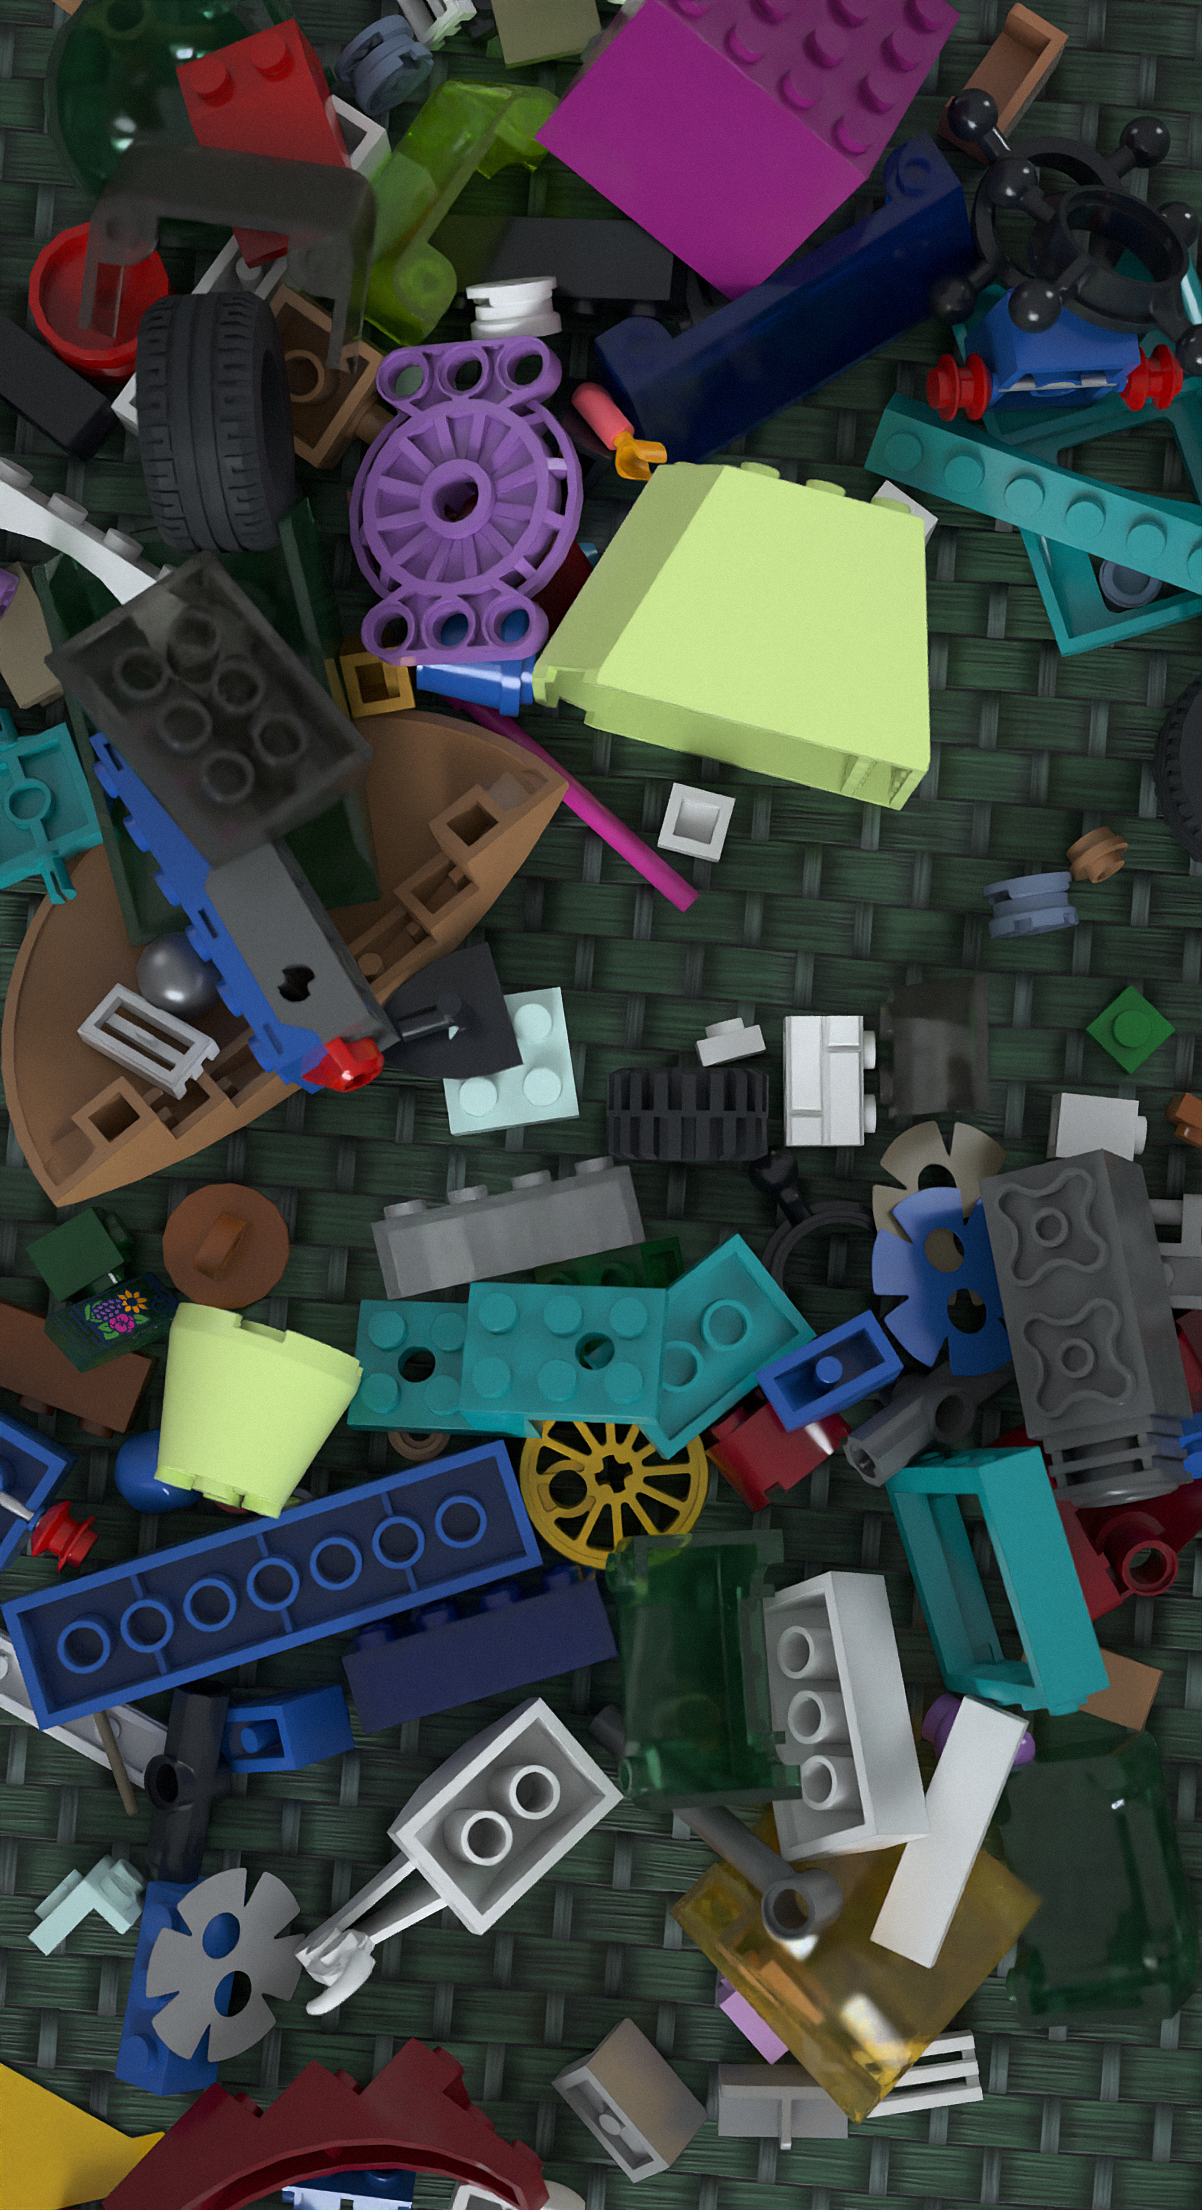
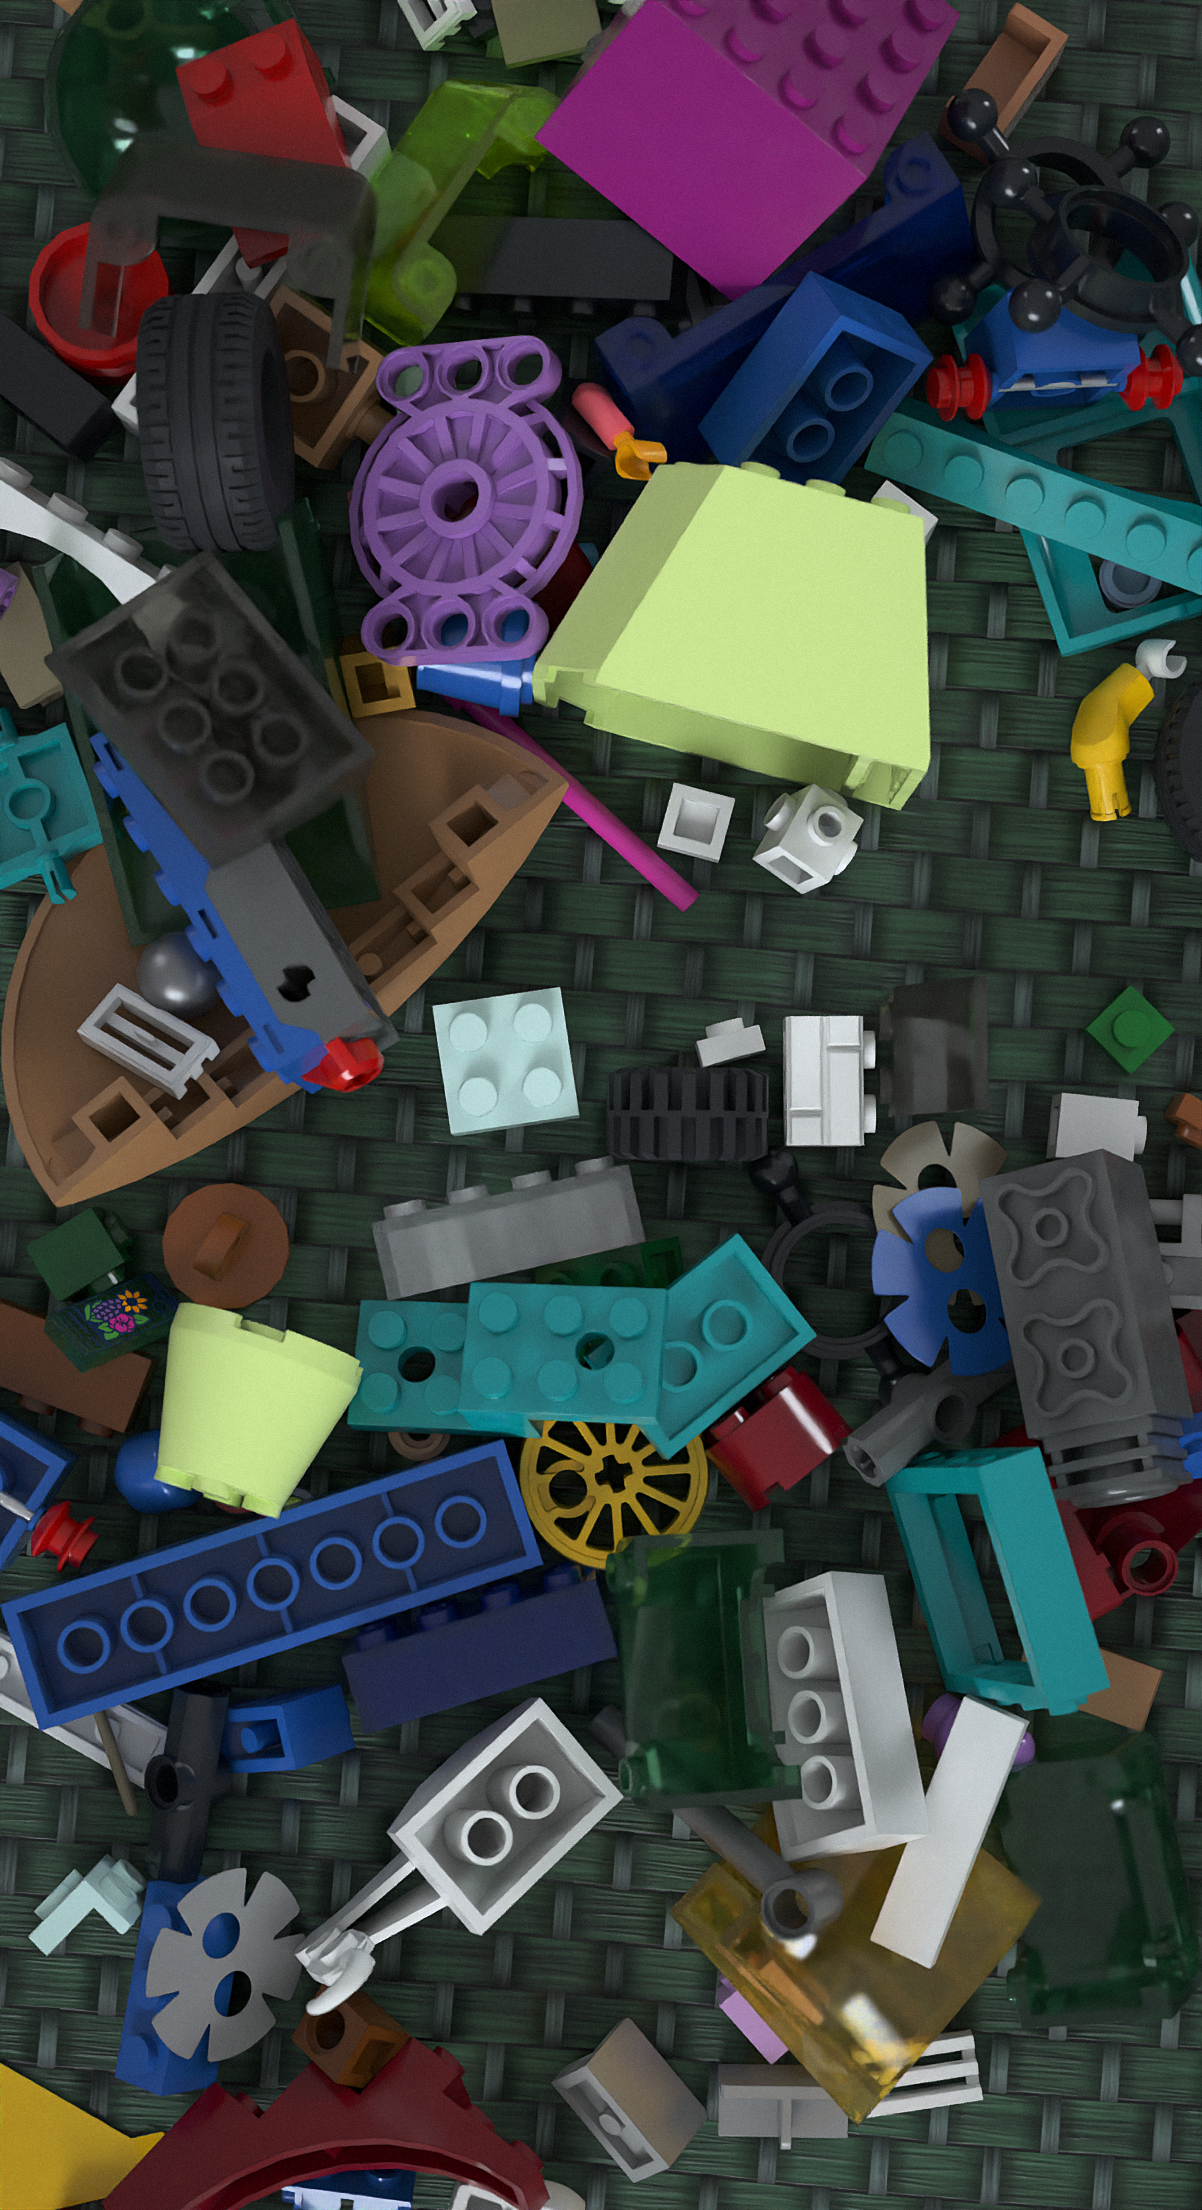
sand blue wheel [334,14,434,117] -> none
black shield [381,942,524,1080] -> none
white wheel [466,276,562,340] -> none
blue slope [754,1310,904,1432] -> none
sand blue wheel [982,872,1079,939] -> none
medium nougat plate [1066,826,1129,883] -> none
none -> reddish brown brick [290,1983,410,2089]
none -> blue brick [697,270,934,486]
none -> white brick [752,783,864,894]
none -> yellow arm [1070,639,1187,821]

